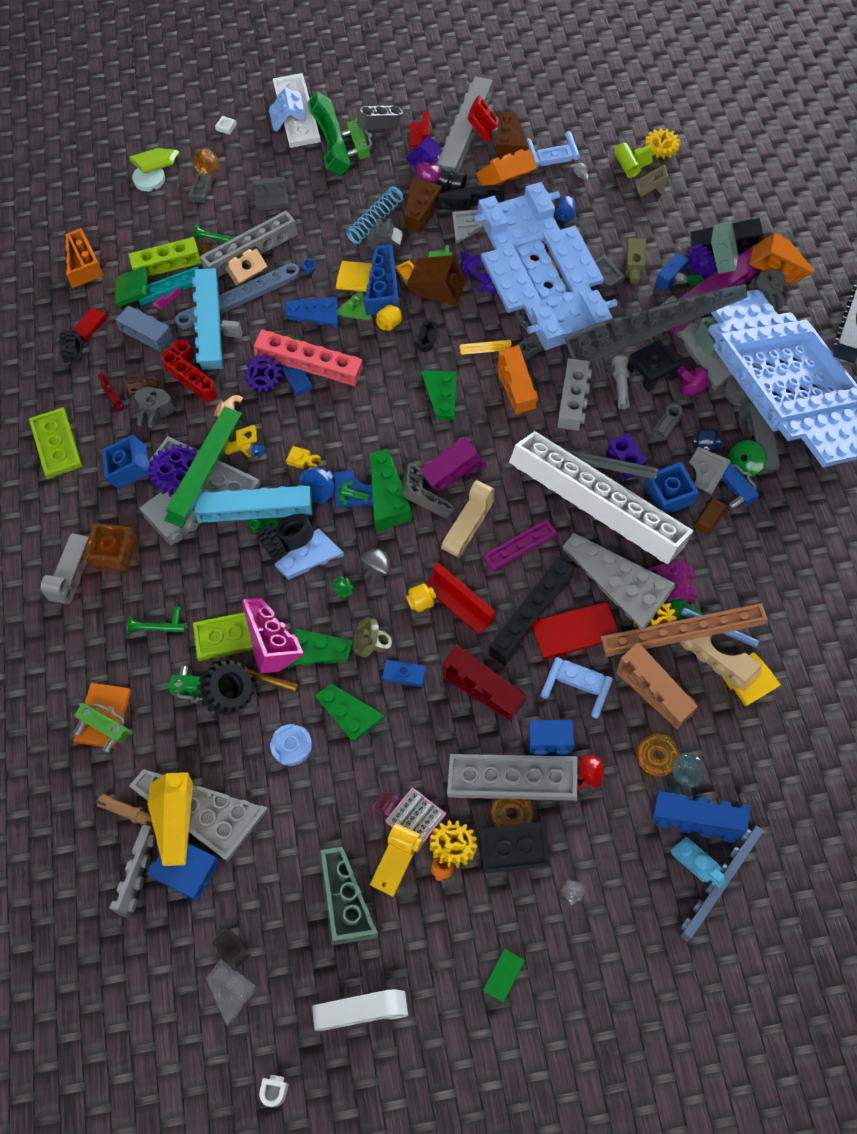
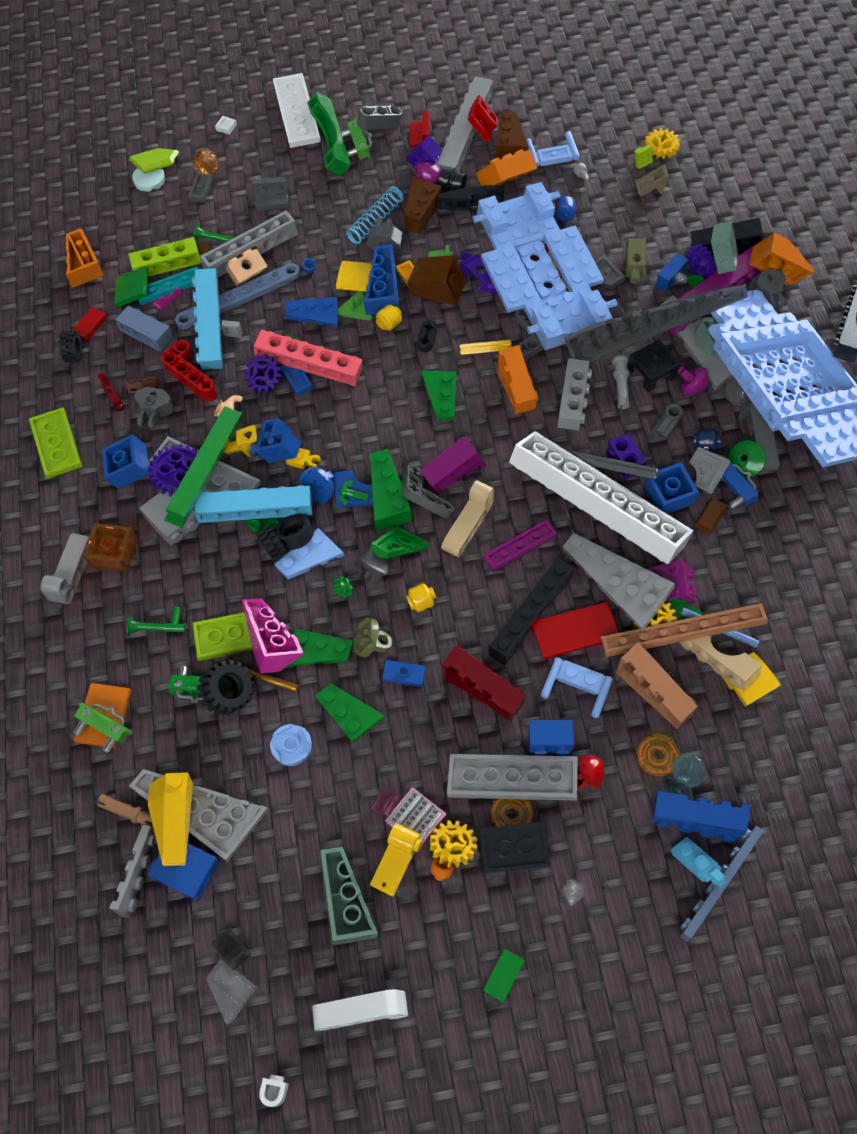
light blue bracket [269,88,306,132] -> none
red panel [424,563,496,635] -> none
light grey wing [452,210,484,243] -> none
lime pin [613,143,641,178] -> none
none -> blue brick [255,418,301,463]
none -> green wing [369,526,430,559]

